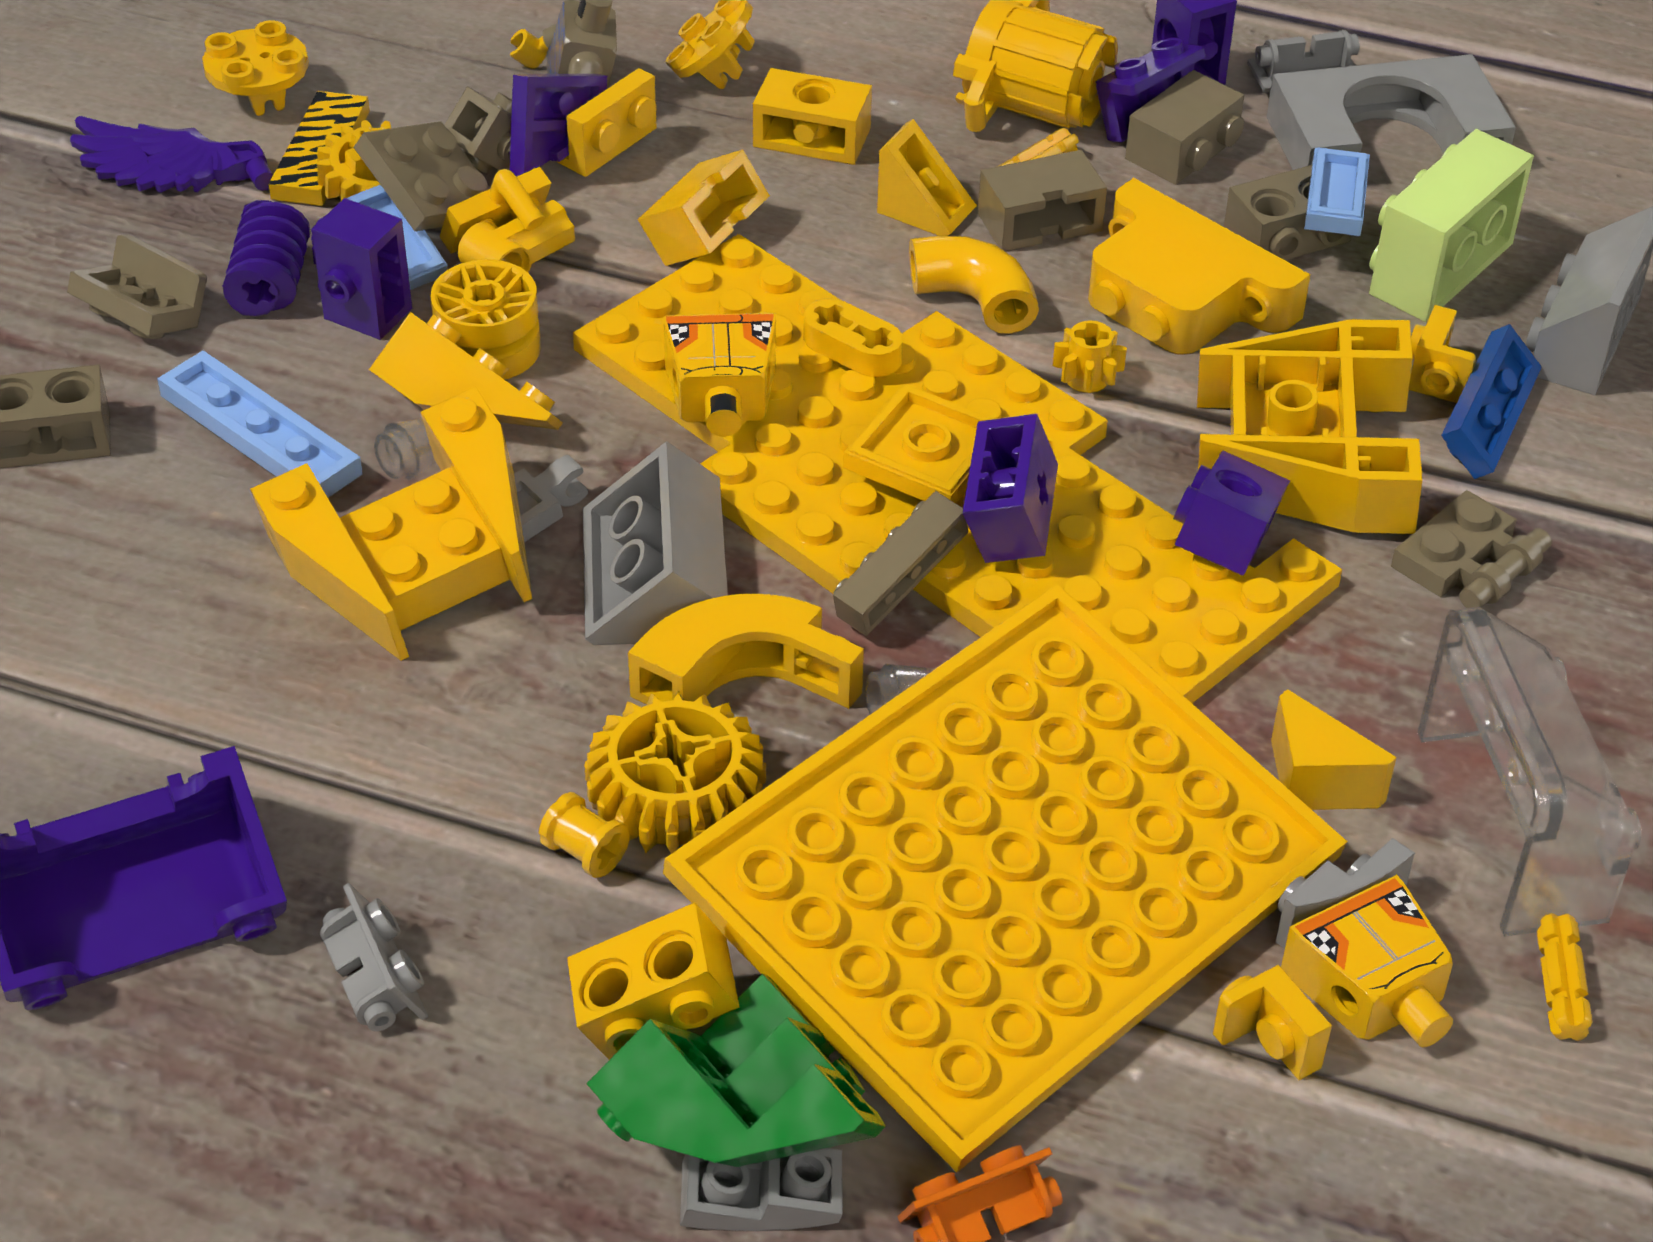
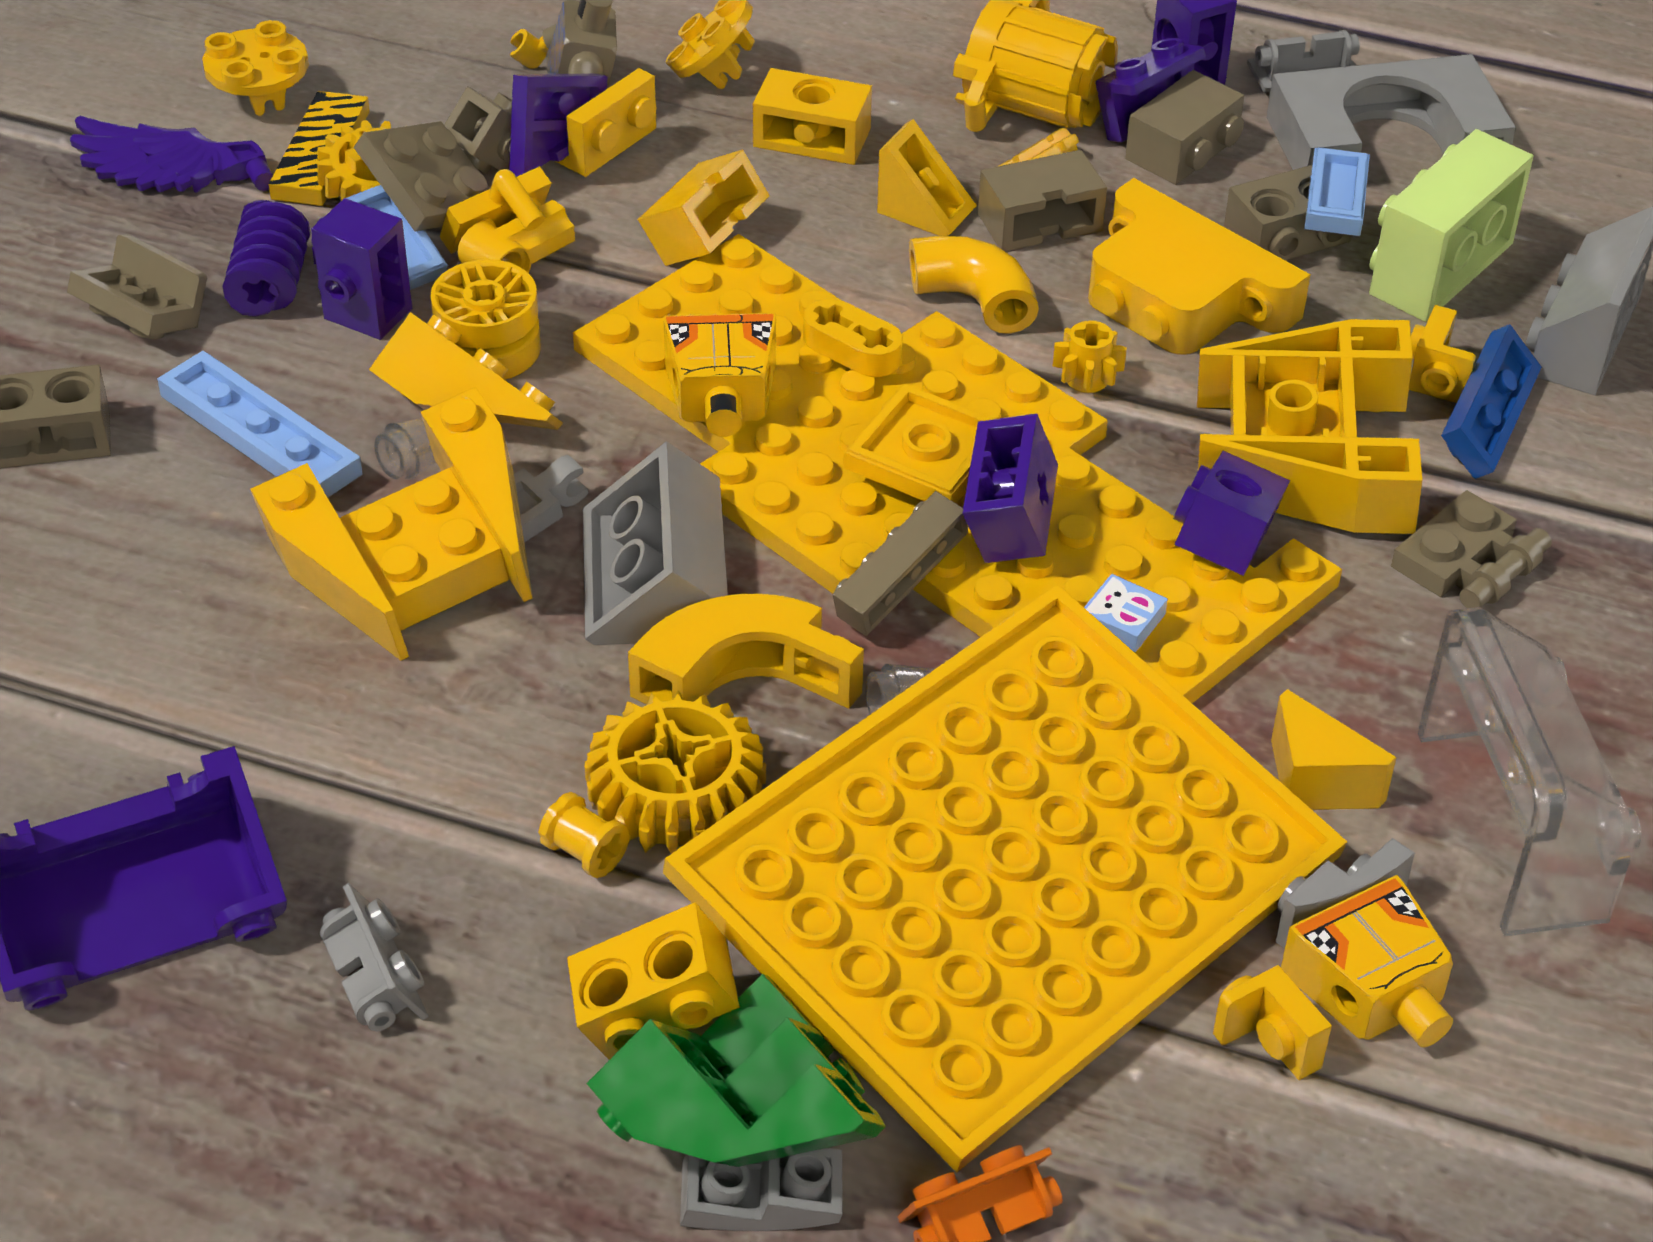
yellow axle [1537,913,1593,1041] -> none
none -> tile [1084,574,1168,652]

